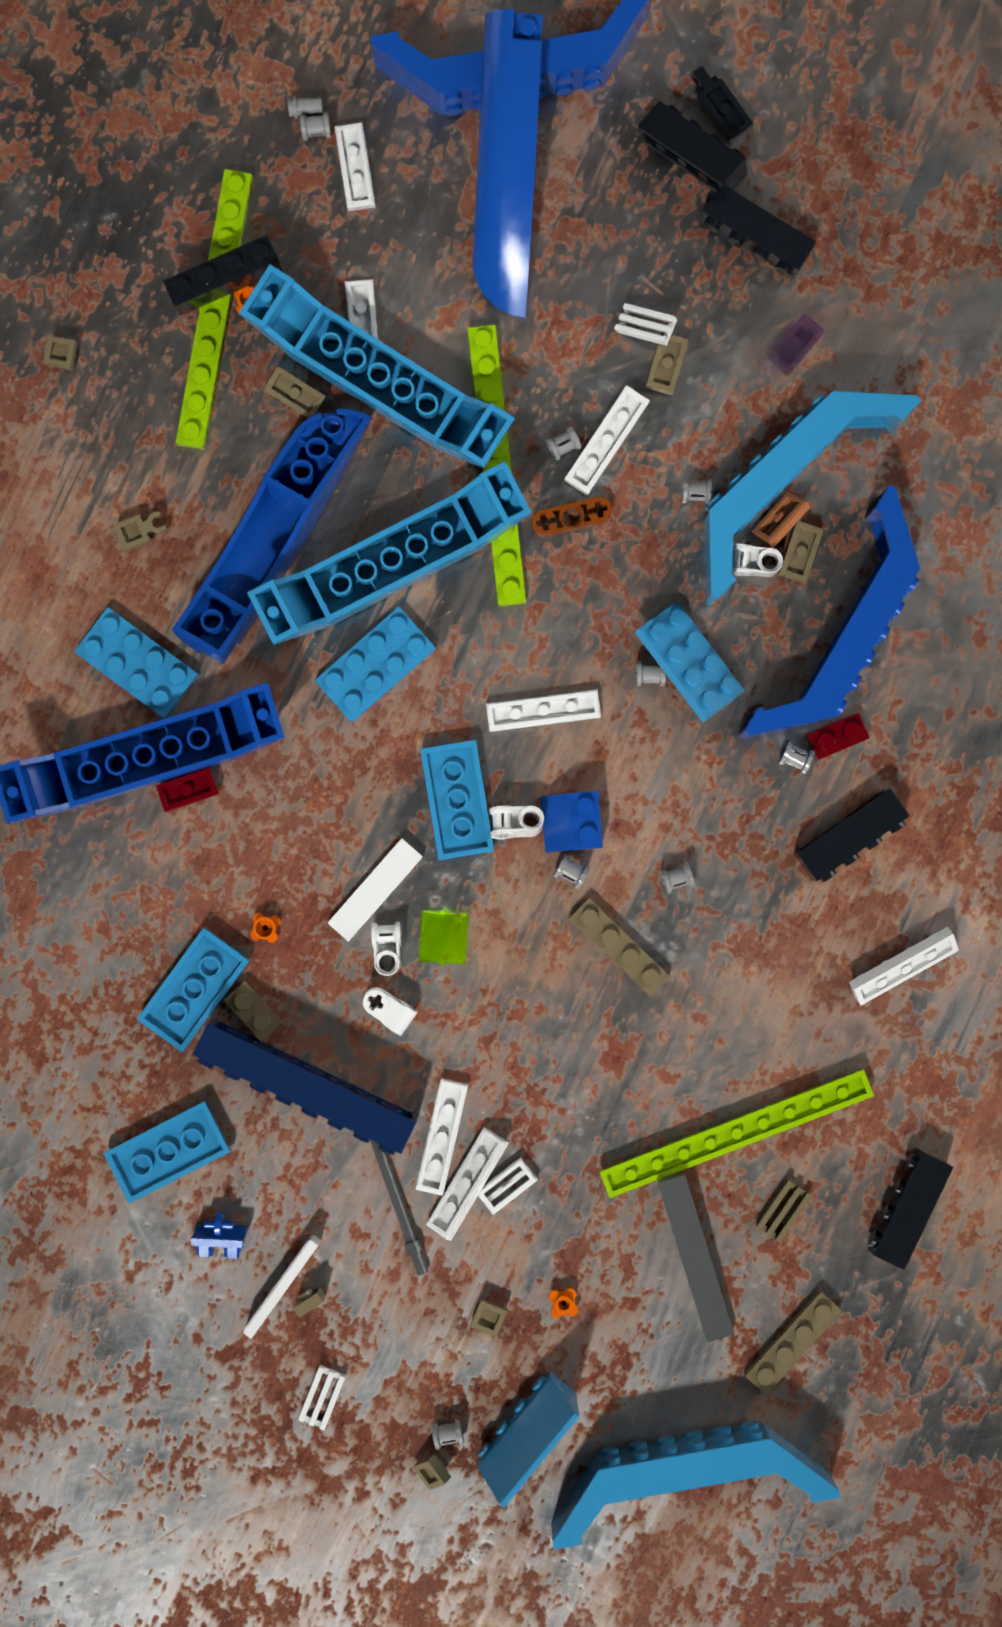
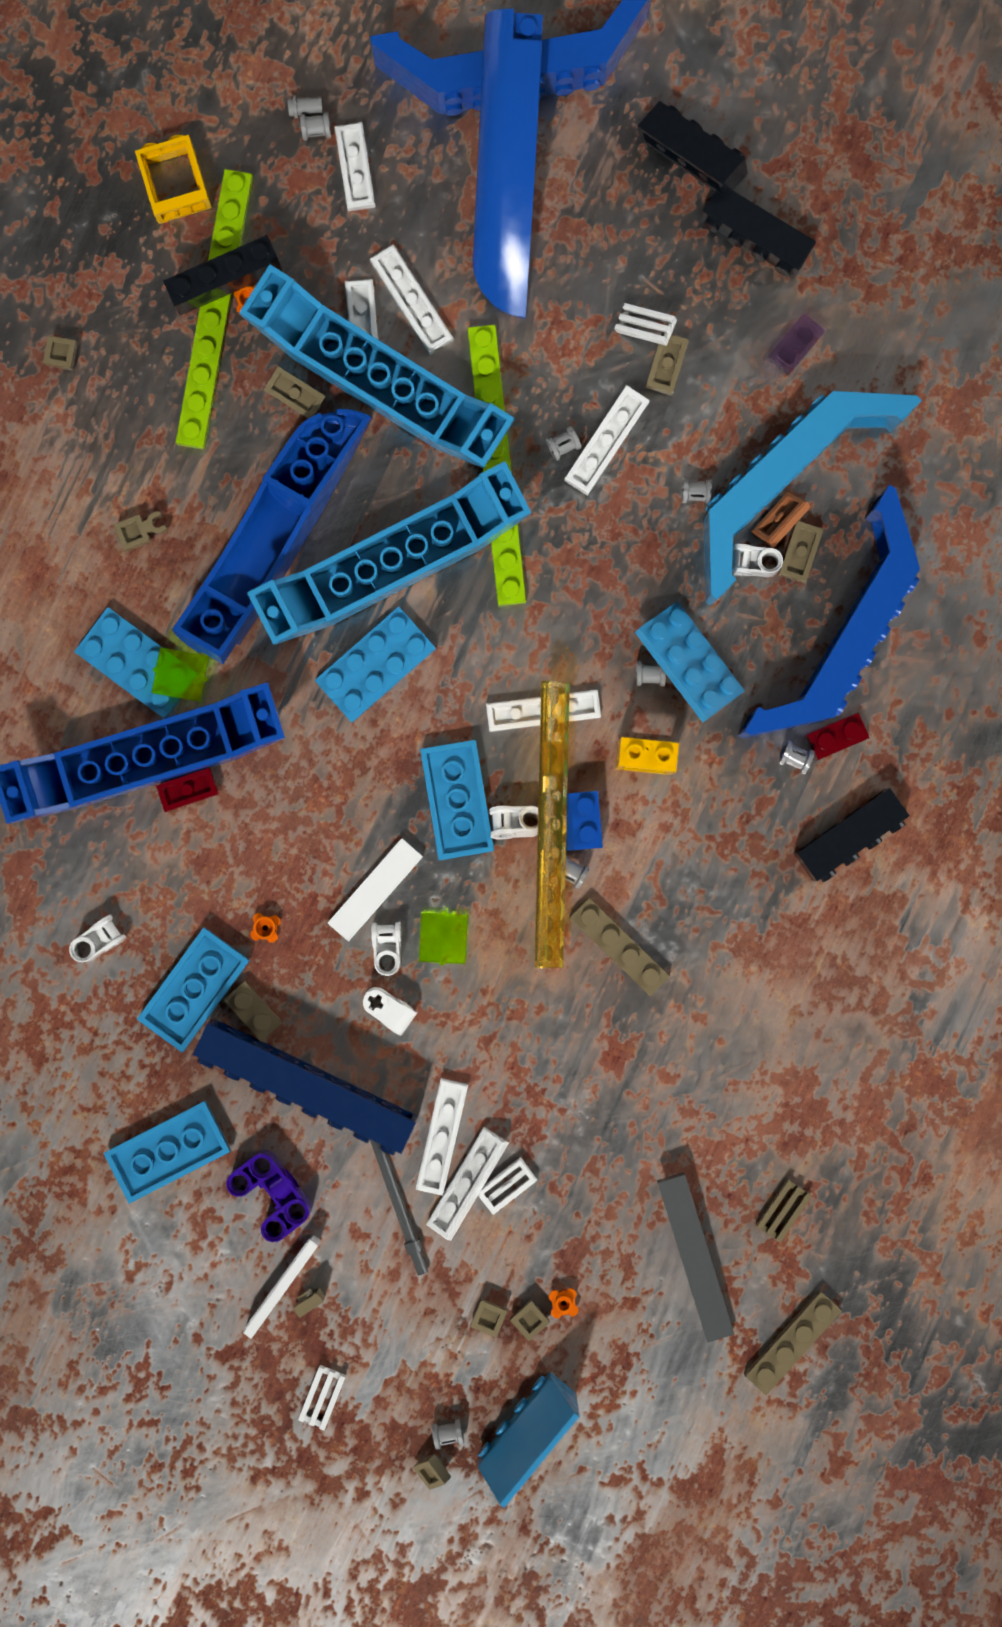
blue hips [191,1212,247,1259] -> none
dark orange beam [532,497,612,537] -> none
dark azure slope [551,1421,840,1550] -> none
lime plate [599,1069,874,1198] -> none
light grey bush [660,862,695,894] -> none
black hinge [691,66,753,143] -> none
white plate [849,927,959,1006] -> none
black brick [868,1148,953,1270] -> none
none -> white piece [69,914,126,962]
none -> yellow window [135,135,212,224]
none -> clear neon green piece [151,647,209,702]
none -> dark purple beam [226,1150,312,1242]
none -> white tile [370,244,453,355]
none -> dark tan plate [510,1299,550,1341]
none -> clear yellow plate [535,680,570,968]
none -> yellow window [615,737,679,775]

